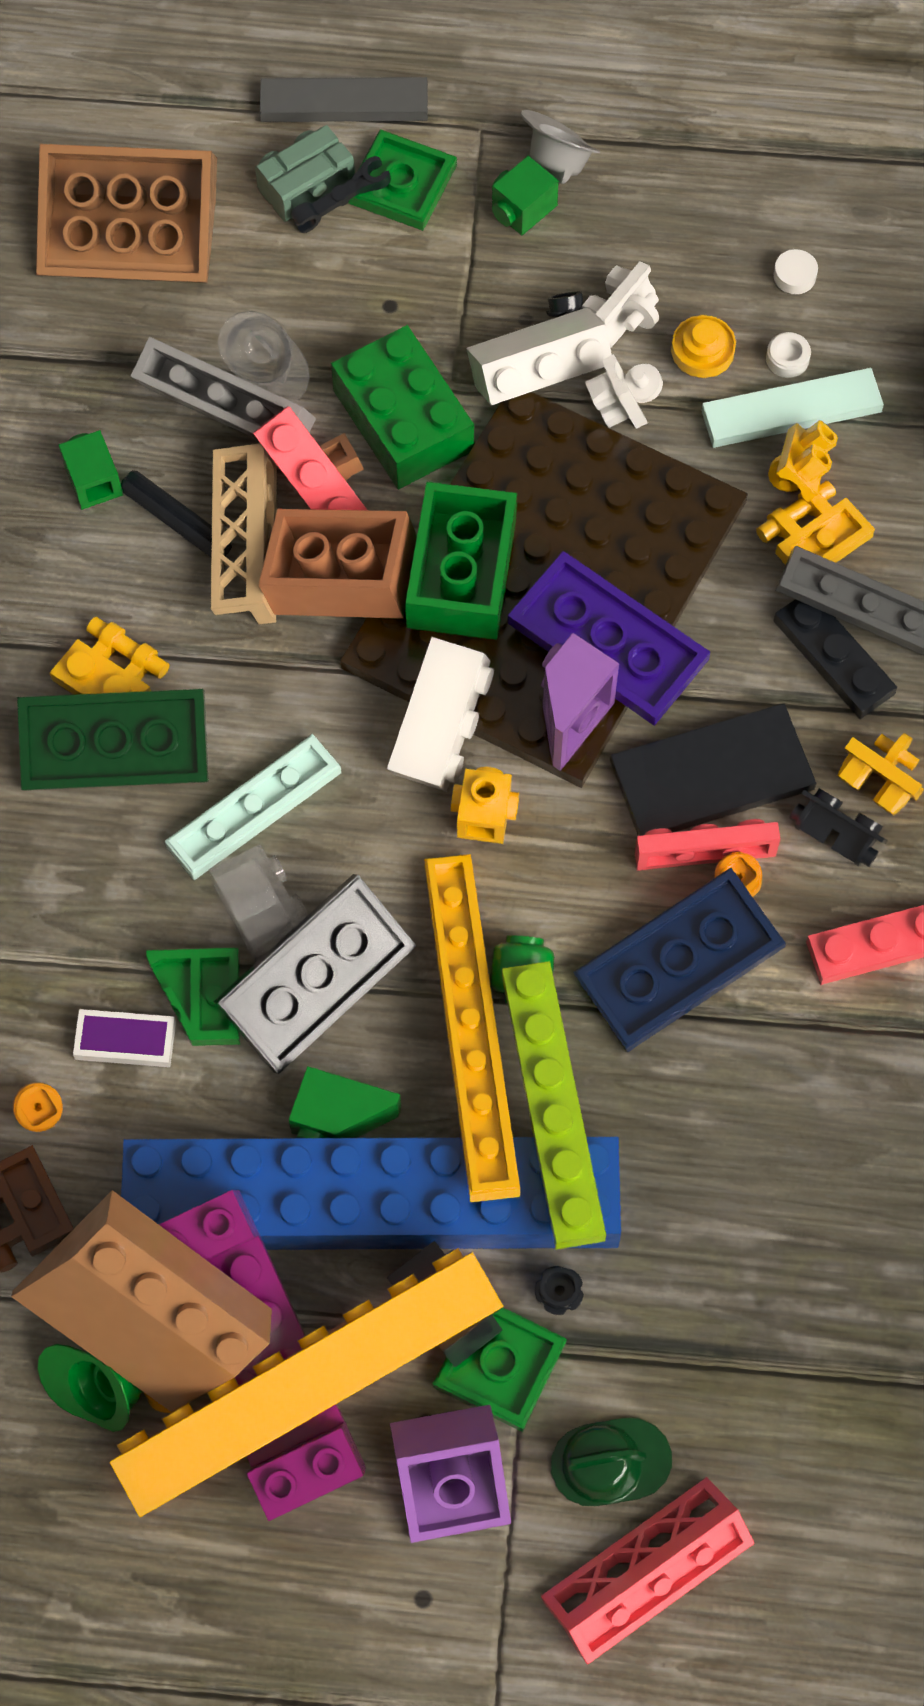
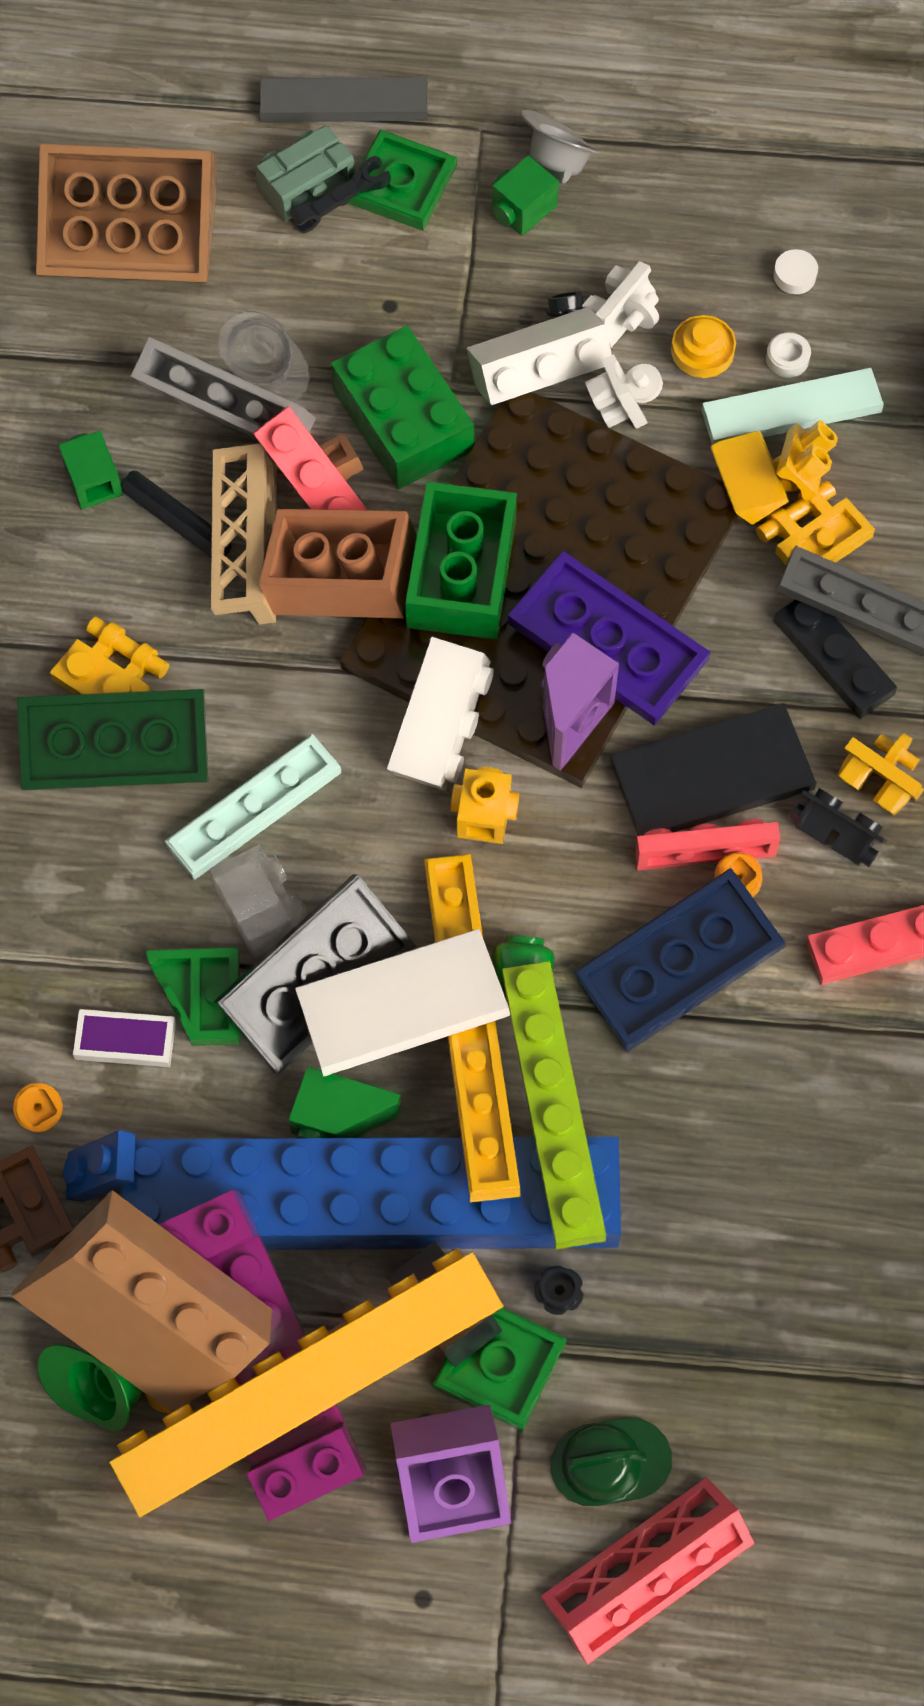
none -> blue plate [63,1130,136,1202]
none -> white tile [295,929,510,1076]
none -> yellow slope [710,431,789,525]

